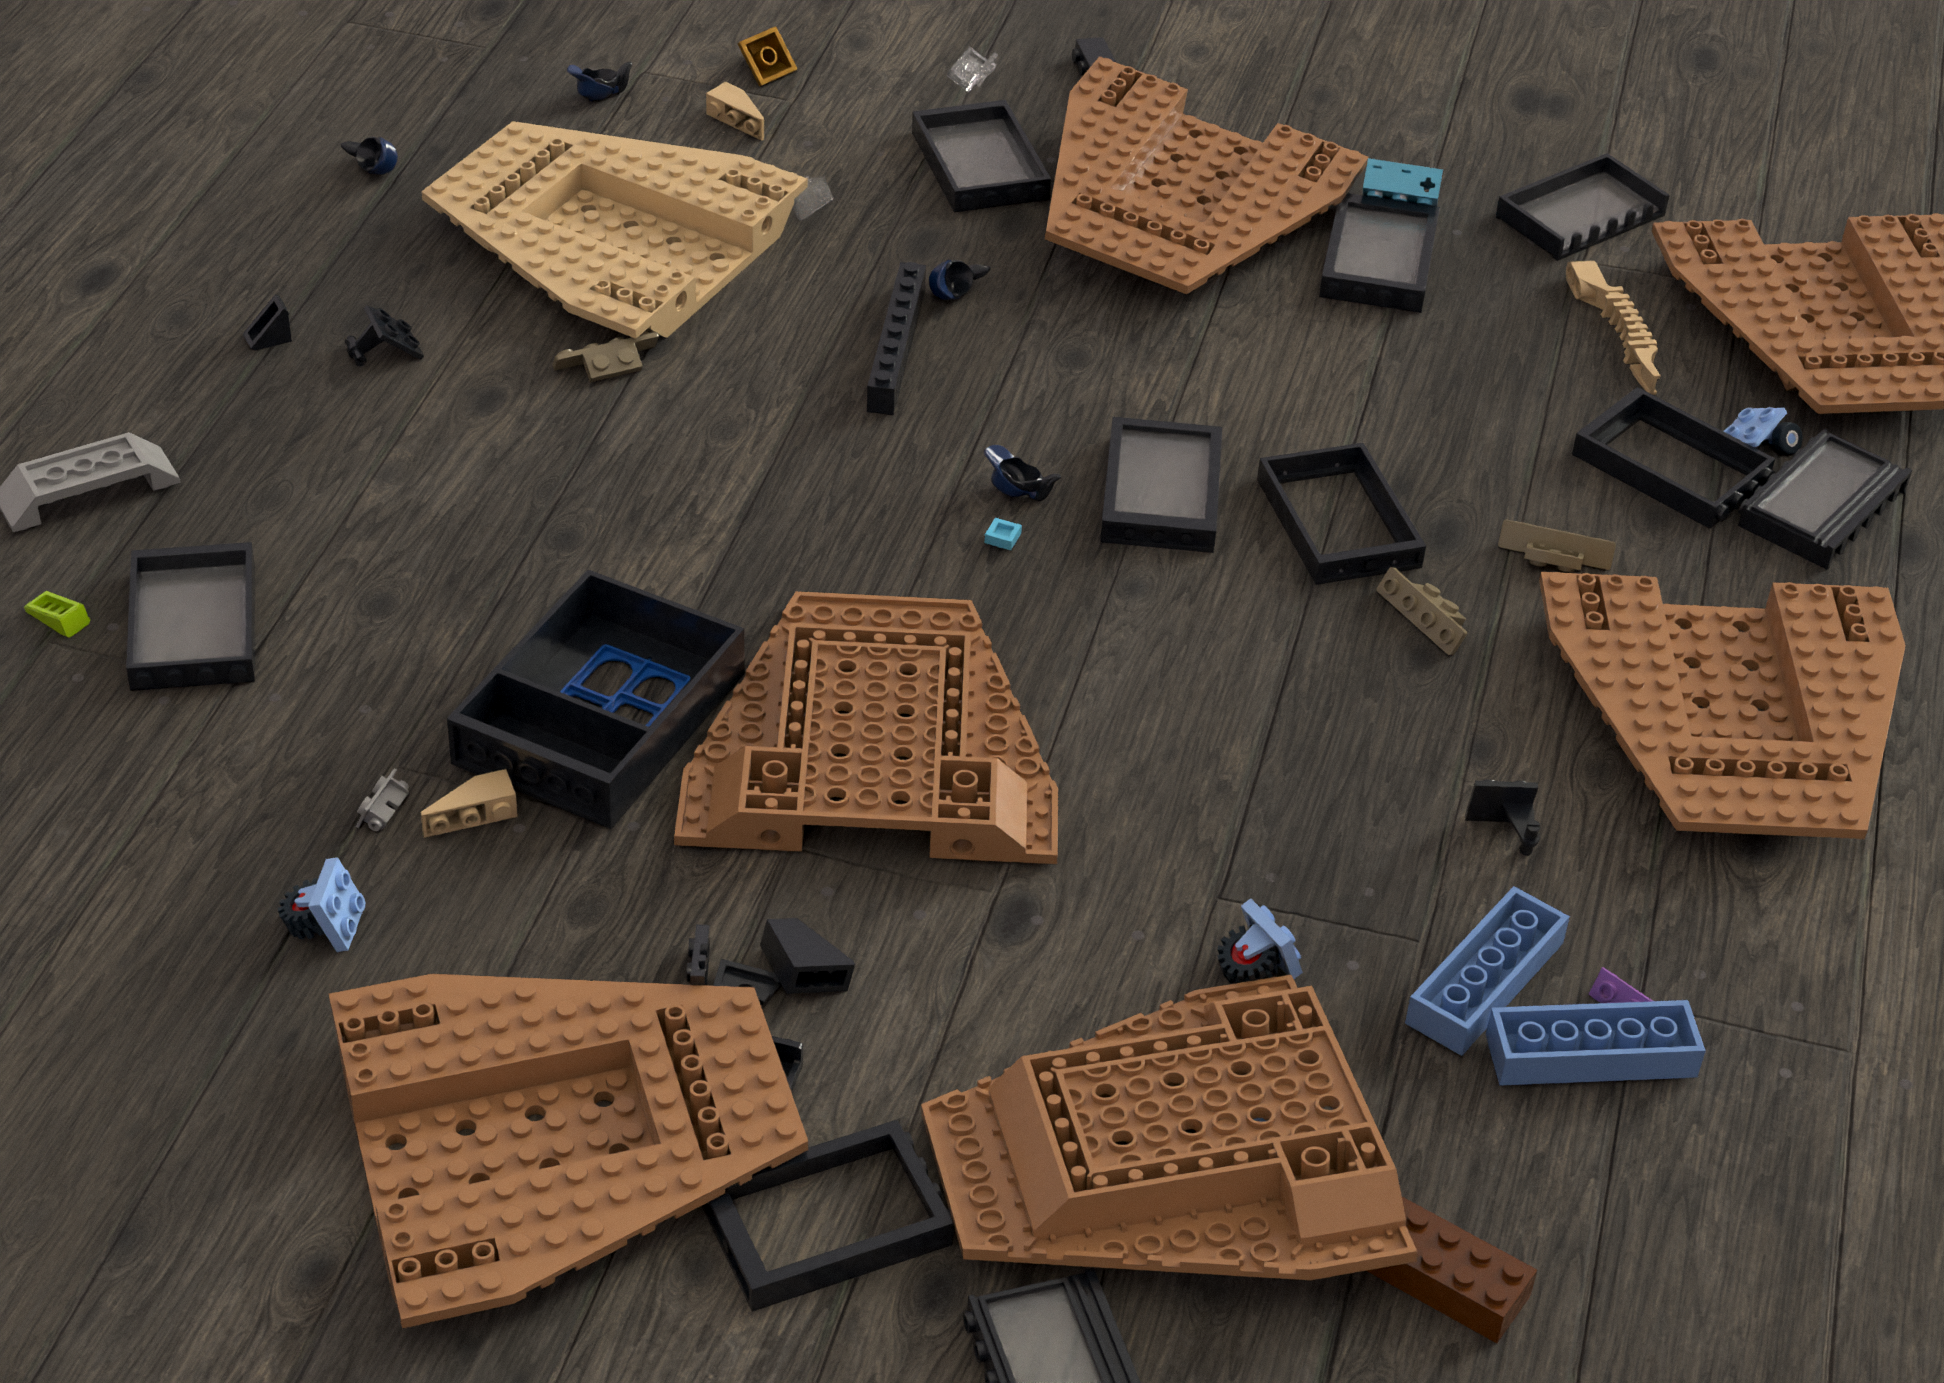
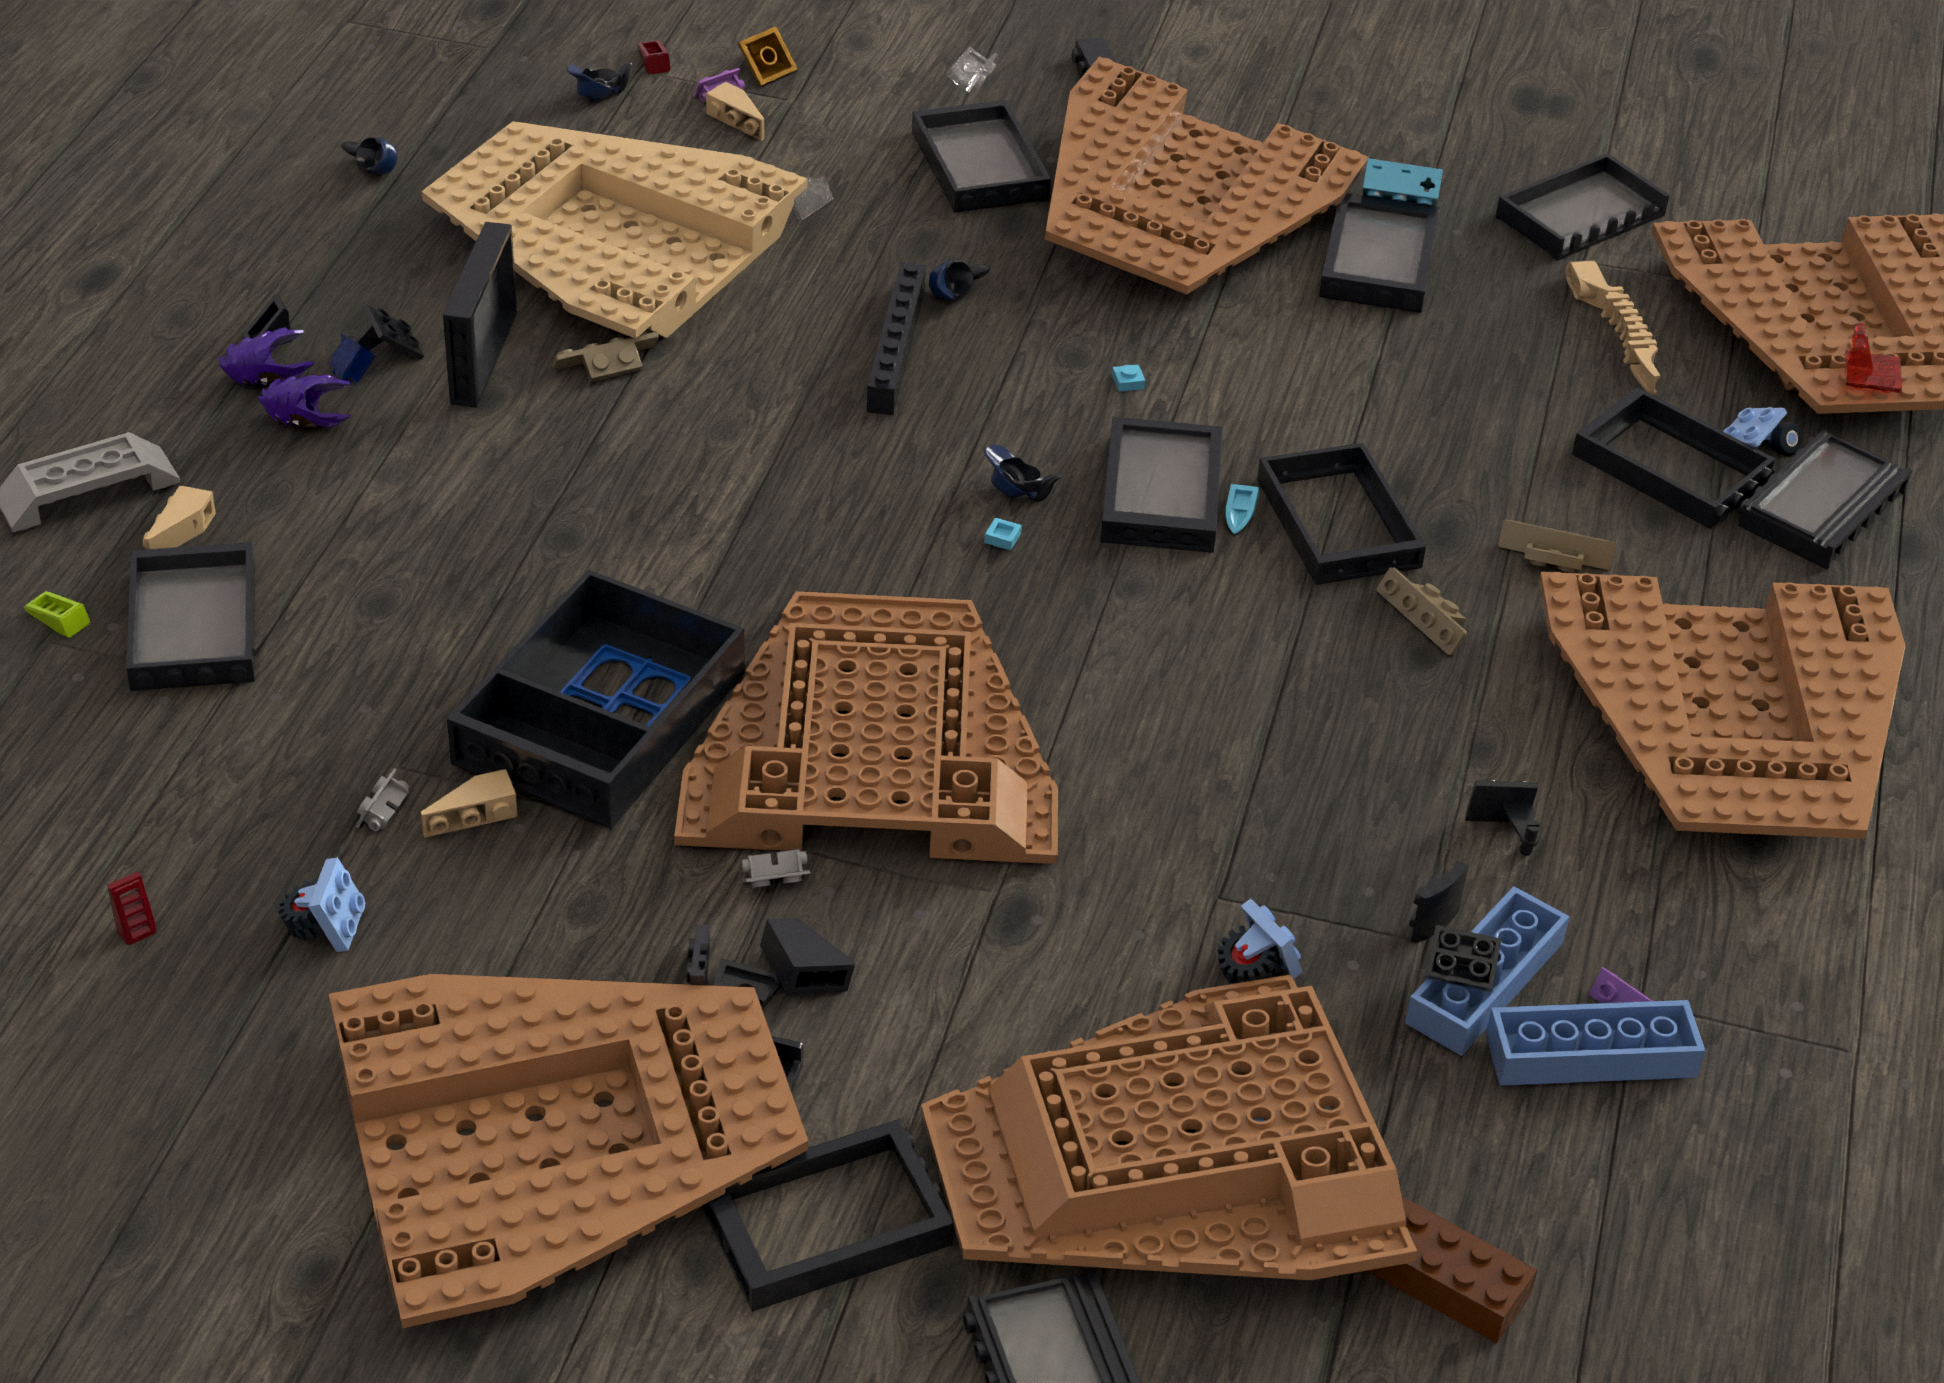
none -> dark red slope [107,872,157,945]
none -> tan slope [143,486,216,549]
none -> dark purple head [218,327,314,387]
none -> dark purple head [258,375,351,429]
none -> clear blue window [328,333,376,383]
none -> black window [443,221,517,408]
none -> dark red slope [637,40,671,75]
none -> medium lavender hinge [694,68,745,103]
none -> light grey hinge [741,849,810,888]
none -> medium azure plate [1112,365,1145,392]
none -> medium azure plate [1226,484,1259,535]
none -> black slope [1409,861,1469,943]
none -> black slope [1425,925,1502,992]
none -> clear red plate [1845,323,1902,393]

